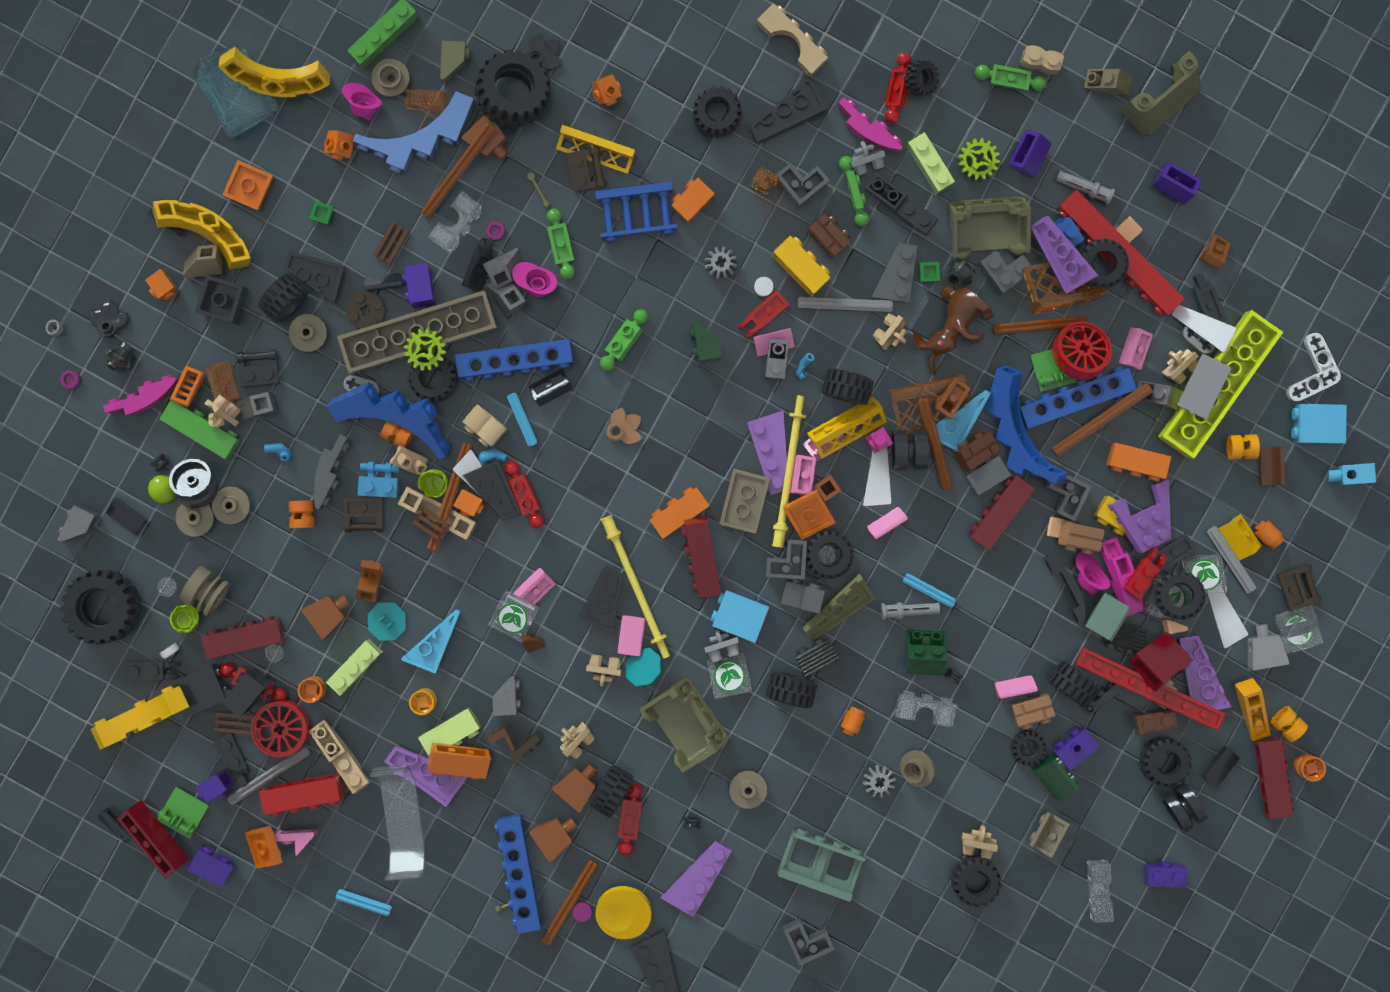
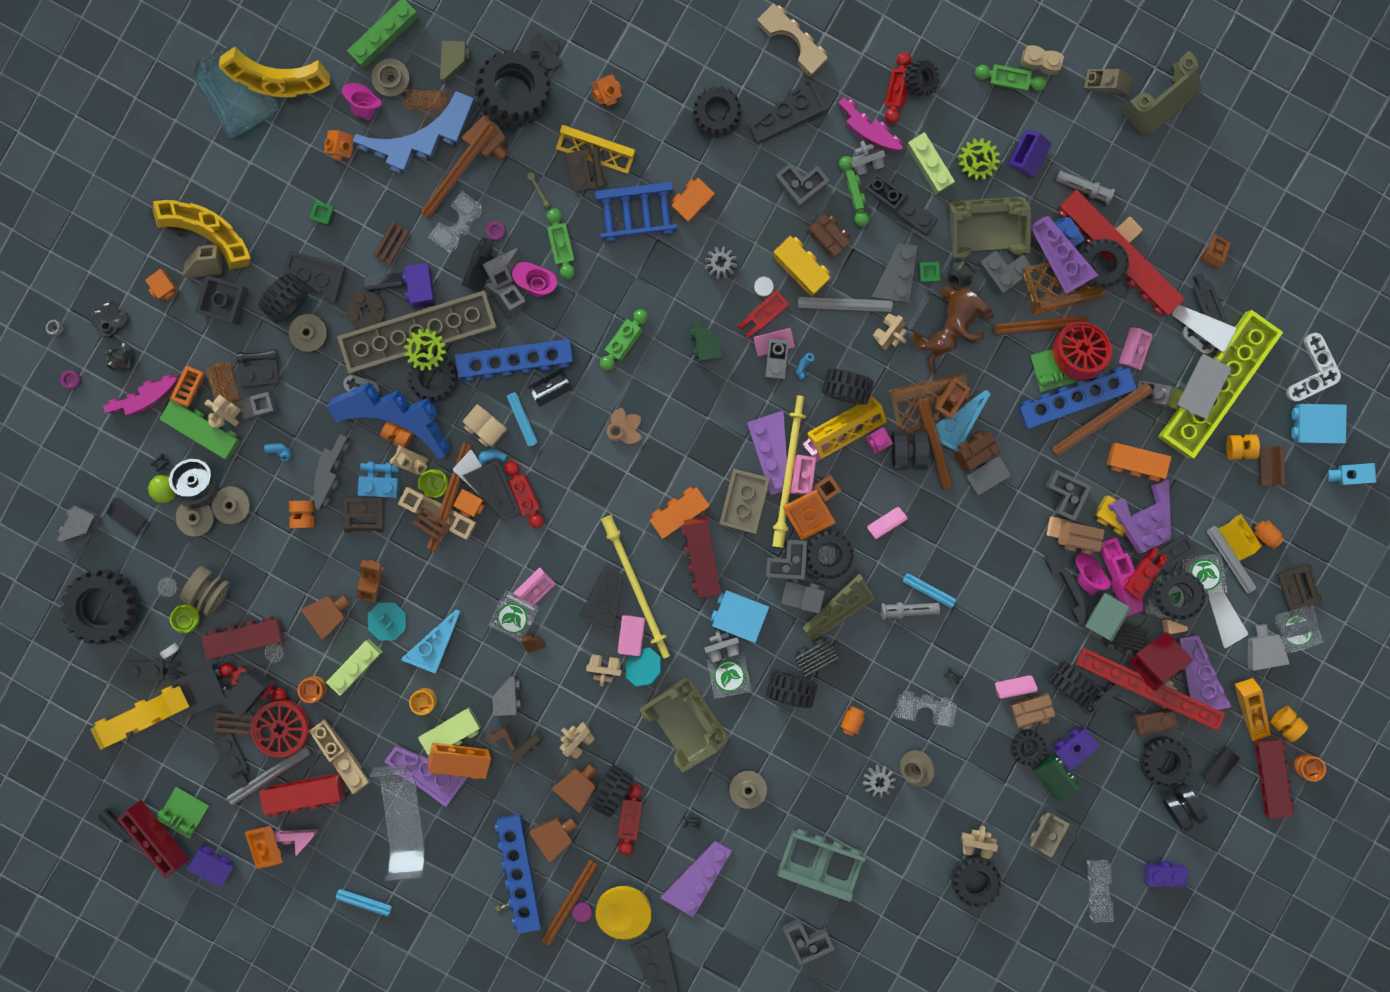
dark purple brick [196,769,235,803] -> none
orange plate [222,160,274,211] -> none
clear orange hinge [750,166,780,195] -> none
white sticker [863,447,891,506] -> none
dark green slope [906,630,947,676] -> none
dark red brick [968,475,1035,551] -> none
blue arch [985,365,1068,484] -> none
dark purple brick [1152,161,1202,205] -> none
tan hips [1161,349,1199,384] -> none

